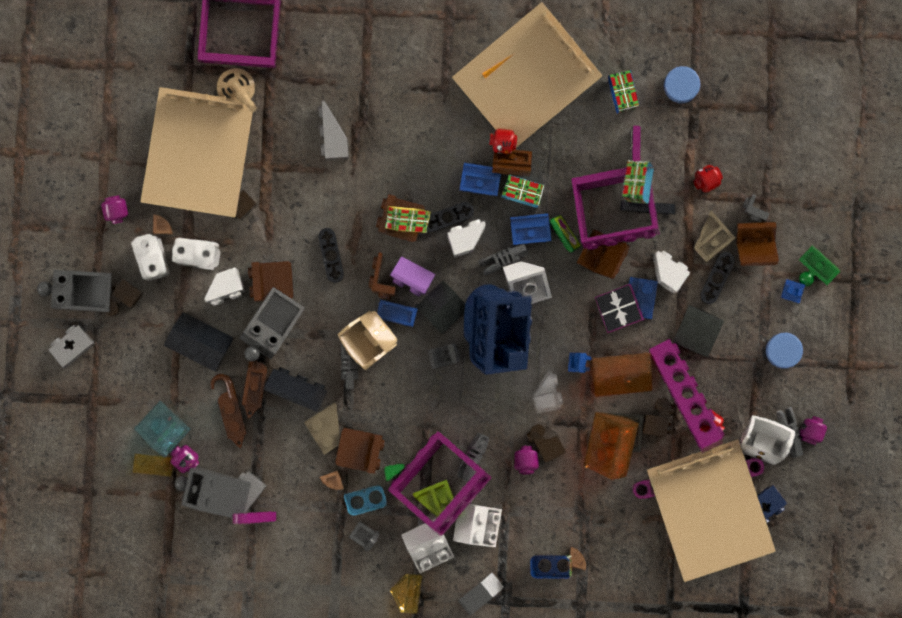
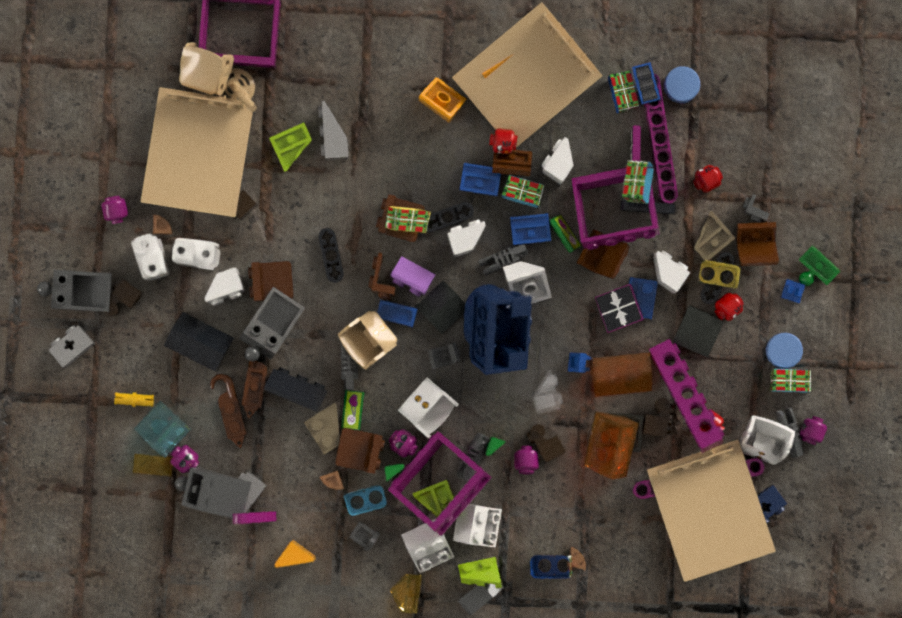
none -> yellow pin [114,392,154,407]
none -> tan piece [179,42,234,96]
none -> lime wing [269,122,312,172]
none -> light orange slope [275,540,316,568]
none -> slope [341,390,365,430]
none -> magenta head [389,429,418,458]
none -> white piece [398,377,459,438]
none -> light orange slope [419,77,467,123]
none -> lime wing [458,557,502,588]
none -> green slope [485,437,506,456]
none -> white slope [541,137,573,185]
none -> tile [632,62,660,105]
none -> magenta beam [644,74,678,204]
none -> light yellow piece [698,260,740,288]
none -> red head [715,293,744,321]
none -> piece [770,369,811,393]

